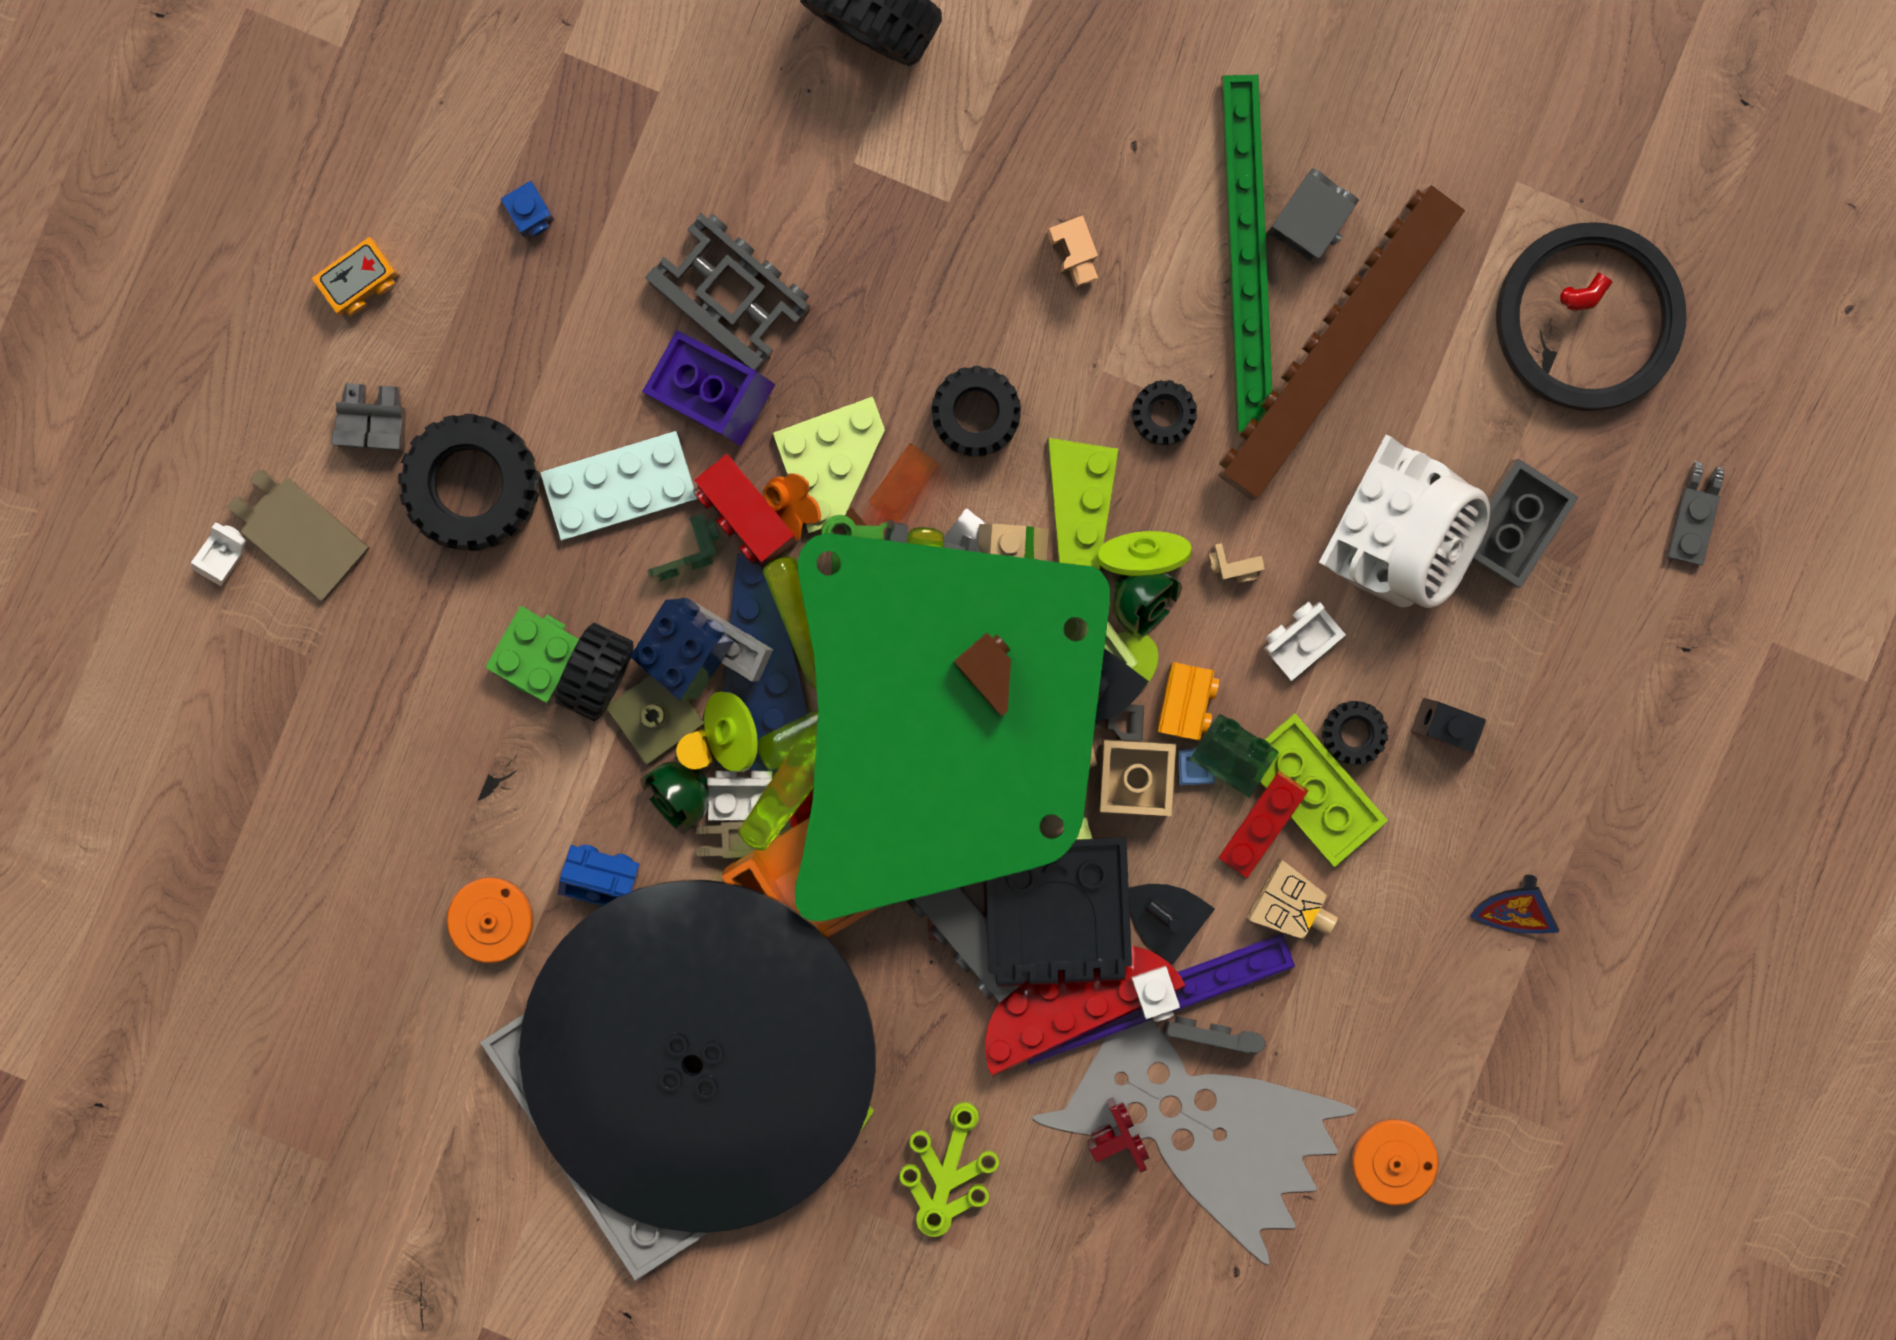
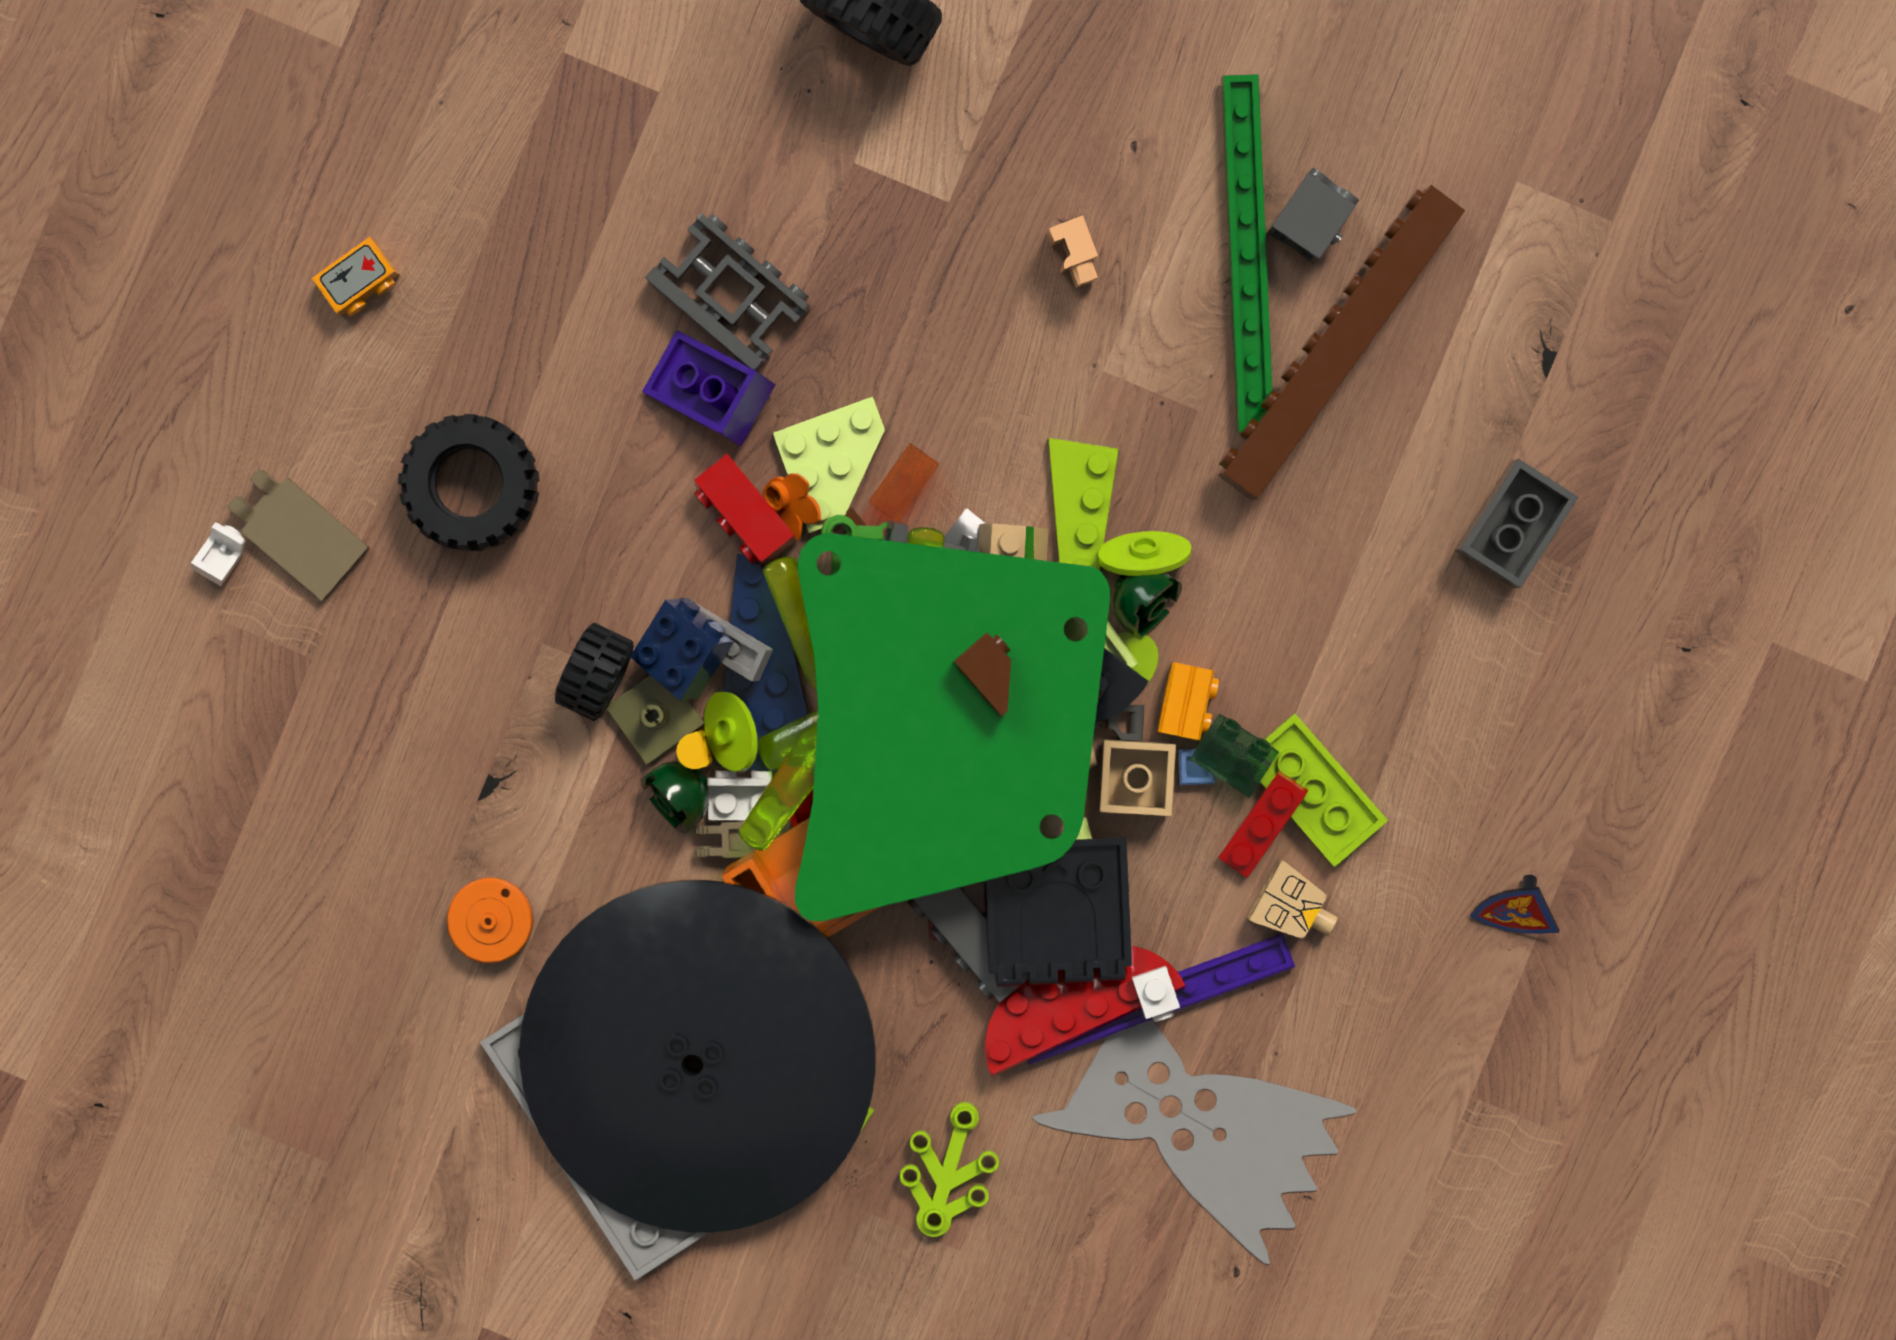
flat silver hips [332,383,406,451] -> none
bright green piece [485,606,579,703] -> none
blue bracket [500,181,554,237] -> none
light aqua plate [540,431,698,541] -> none
blue brick [558,845,640,906] -> none
clear green bracket [647,514,720,582] -> none
black tyre [932,366,1021,457] -> none
dark red bracket [1087,1097,1149,1173] -> none
black shield [1129,884,1215,965] -> none
black tyre [1132,380,1197,445] -> none
dark grey hinge [1163,1016,1266,1054] -> none
tan bracket [1208,543,1265,583] -> none
white bracket [1263,602,1346,681] -> none
white brick [1319,435,1490,608] -> none
black tyre [1322,701,1389,765] -> none
orange wheel [1352,1119,1438,1206] -> none
black torso [1411,698,1487,754] -> none
black tyre [1496,222,1687,411] -> none
red arm [1560,272,1613,312] -> none
dark grey hinge [1666,461,1725,566] -> none

